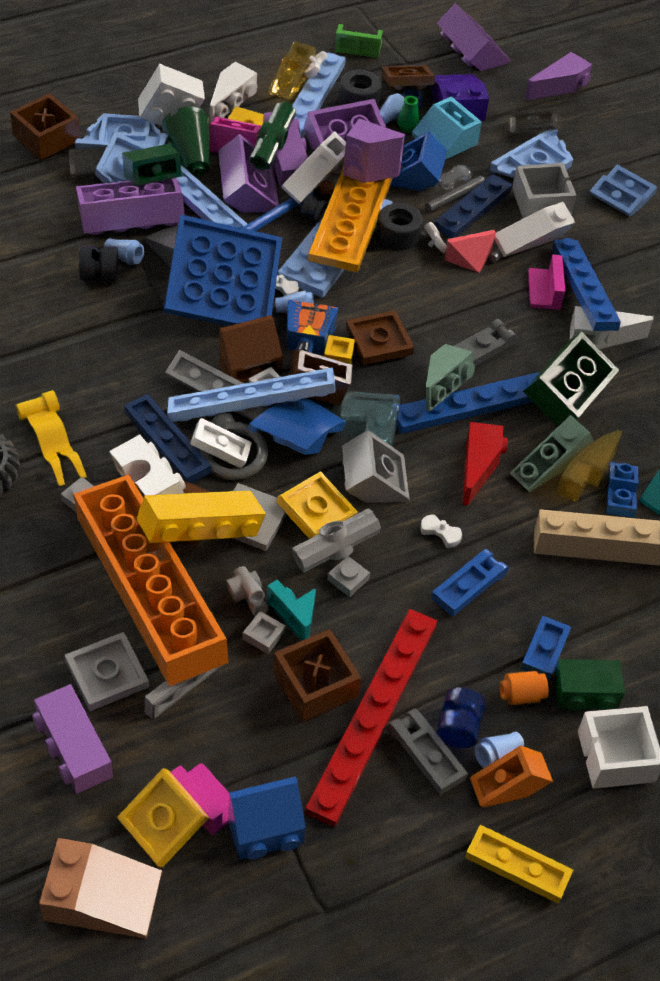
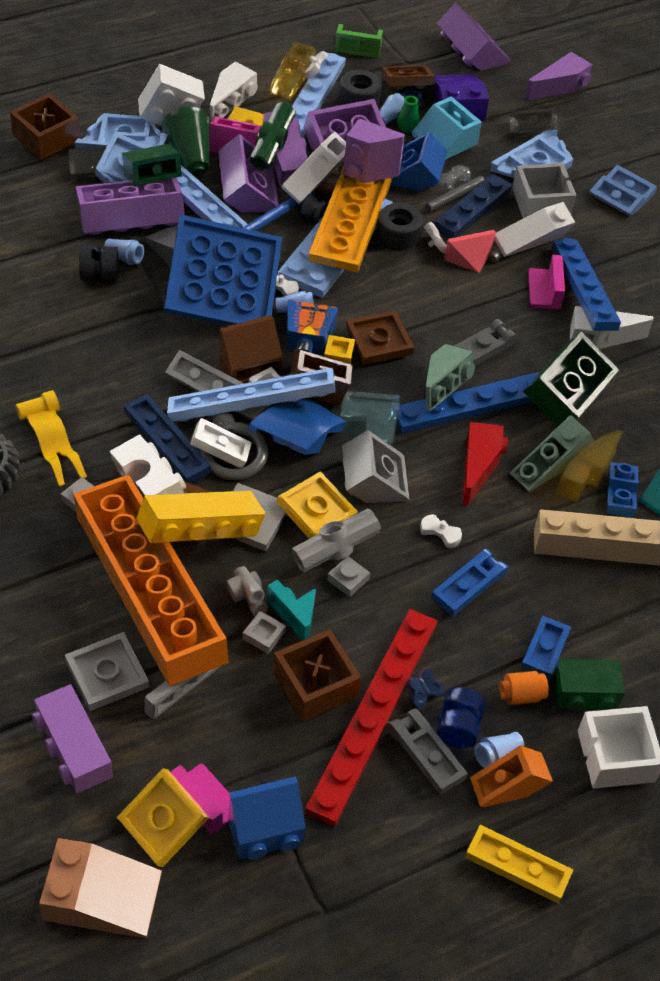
none -> dark blue piece [406,670,445,708]

